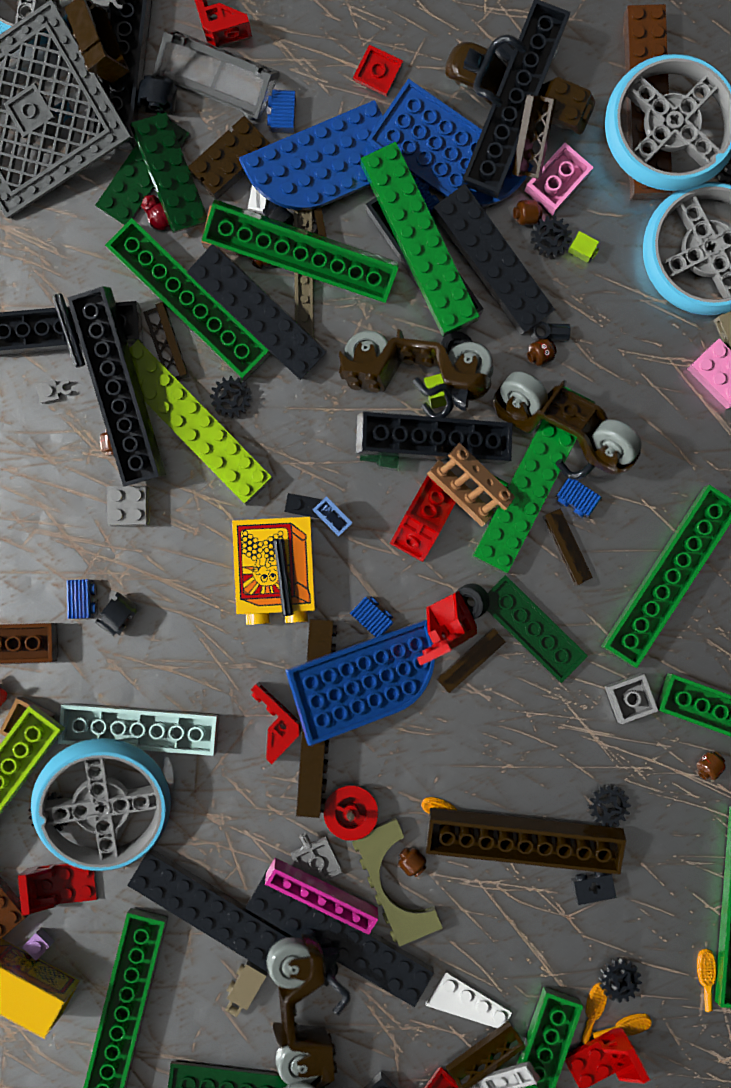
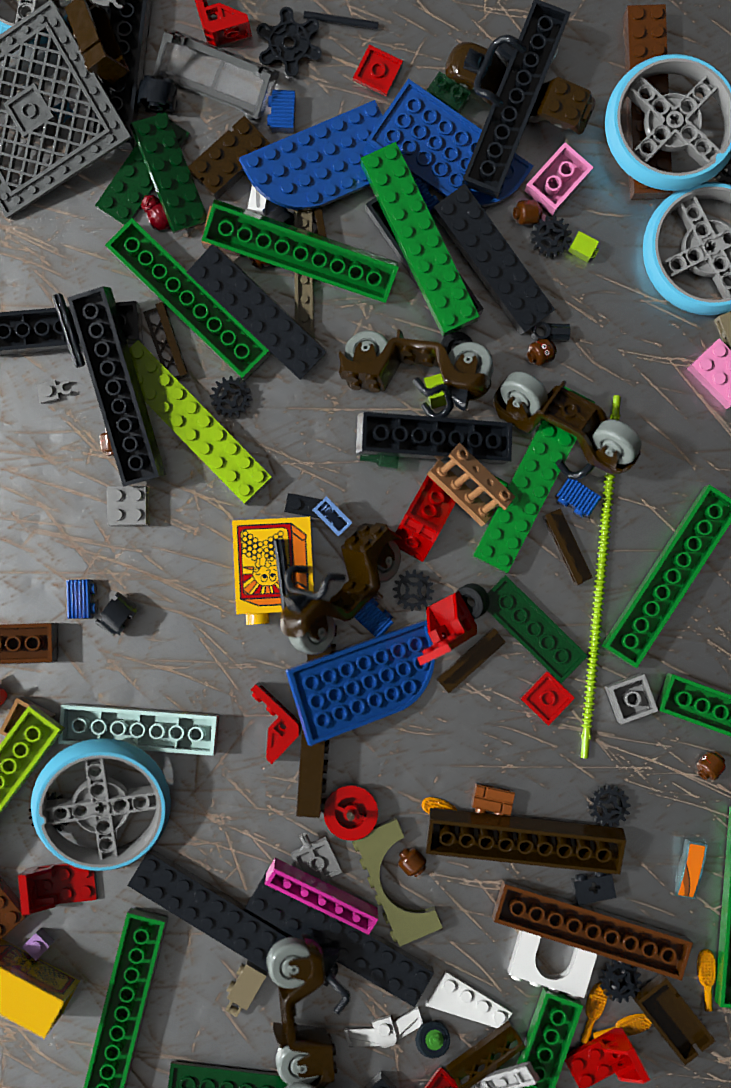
dark brown fence [512,95,556,179] -> none
none -> black plate [256,7,322,77]
none -> dark brown piece [280,523,402,655]
none -> black piece [303,11,379,30]
none -> white plate [344,1006,423,1048]
none -> black gear [392,569,434,611]
none -> black wheel [415,1022,450,1059]
none -> clear green brick [427,71,471,114]
none -> dark orange brick [471,783,515,816]
none -> reddish brown brick [492,880,693,981]
none -> white arch [508,930,597,999]
none -> red plate [520,671,575,726]
none -> lime hose [581,395,621,759]
none -> dark brown piece [632,974,716,1066]
none -> slope [675,839,708,899]

